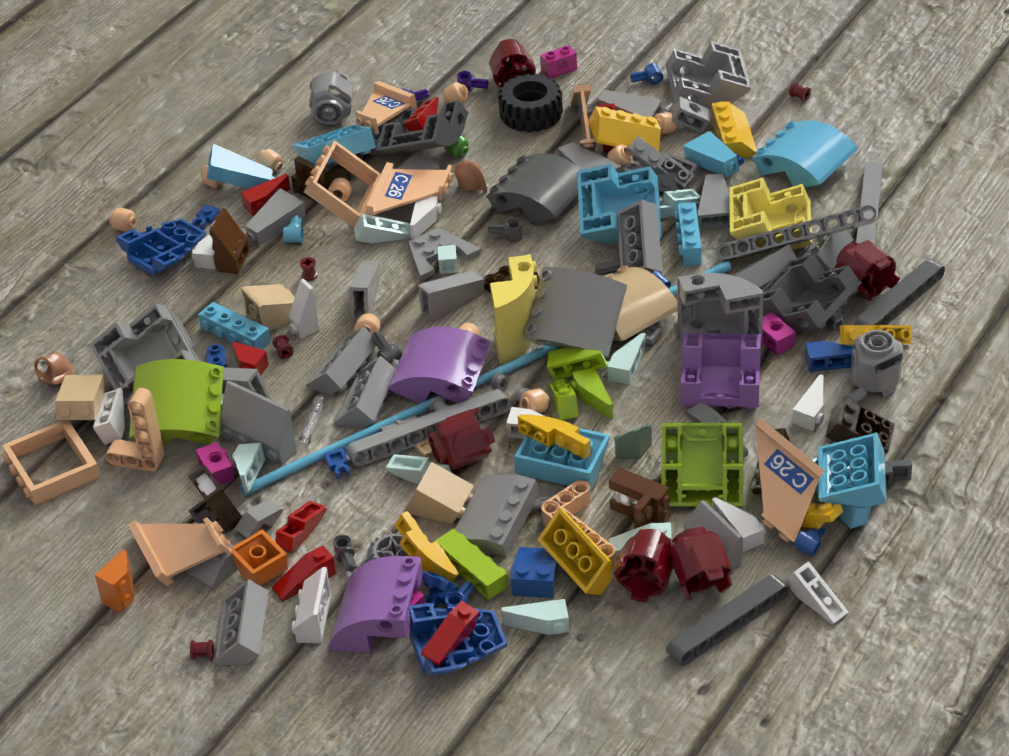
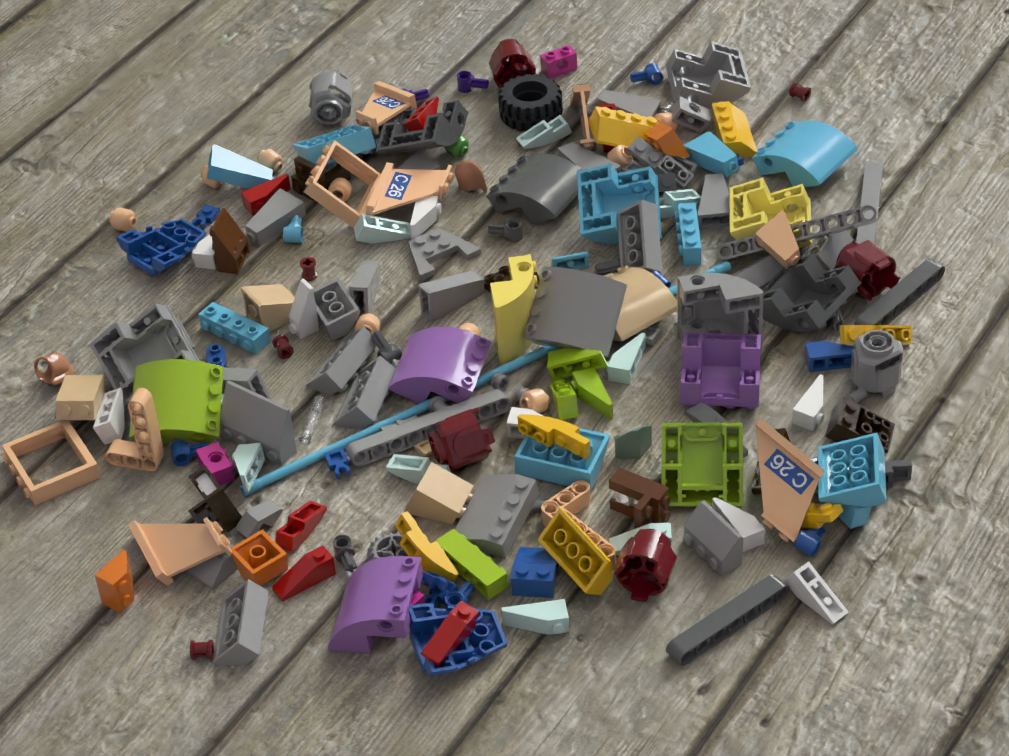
red slope [232,342,269,375] -> none
white slope [292,567,331,643] -> none
light aqua brick [437,245,458,274] -> none
light nougat head [443,82,468,104] -> none
dark red piece [670,527,733,601] -> none
dark pink brick [762,312,796,355] -> none
none -> blue axle [170,440,208,466]
none -> light grey slope [314,278,360,341]
none -> light aqua slope [516,115,572,149]
none -> medium azure slope [551,252,589,270]
none -> orange slope [643,122,689,158]
none -> light nougat slope [755,210,801,269]

